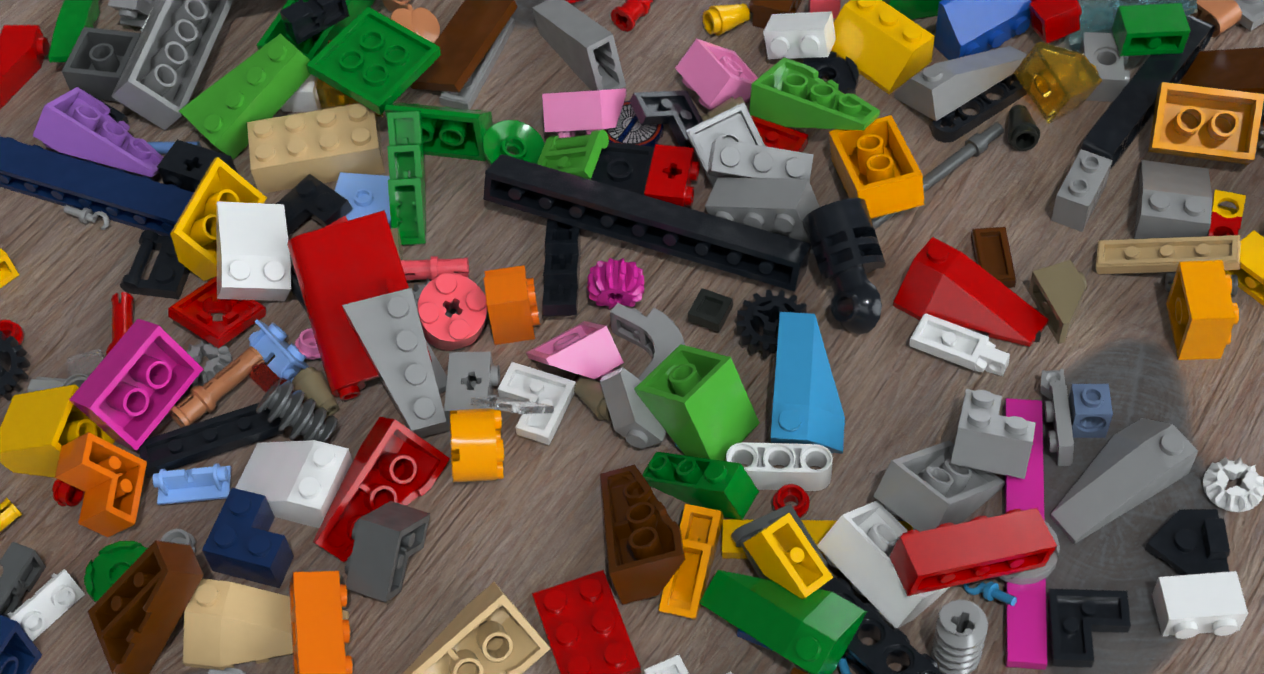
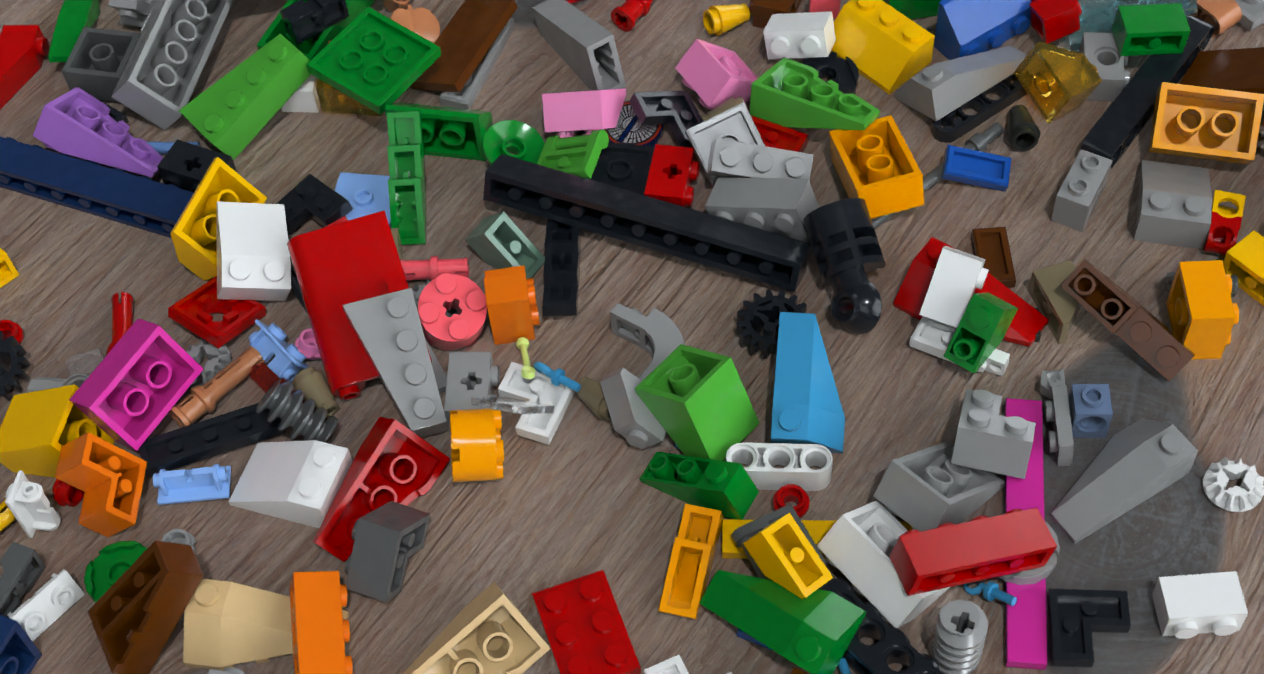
light grey hand [64,205,110,230] -> none
black plate [120,230,190,299] -> none
dark blue brick [202,488,294,588] -> none
tan brick [247,103,385,194] -> none
bright pink slope [526,321,624,381] -> none
dark pink gear [587,258,644,309] -> none
reddish brown wedge [600,464,685,605] -> none
pearl dark grey plate [688,288,733,332] -> none
tan tile [1096,235,1241,274] -> none
black plate [1145,509,1230,576] -> none
none -> white hinge [5,470,61,538]
none -> sand green slope [465,211,545,278]
none -> yellowish green hinge [516,337,536,379]
none -> dark azure hand [533,362,582,392]
none -> white brick [919,246,989,328]
none -> blue tile [941,145,1011,192]
none -> green slope [943,292,1018,373]
none -> reddish brown slope [1060,259,1195,381]

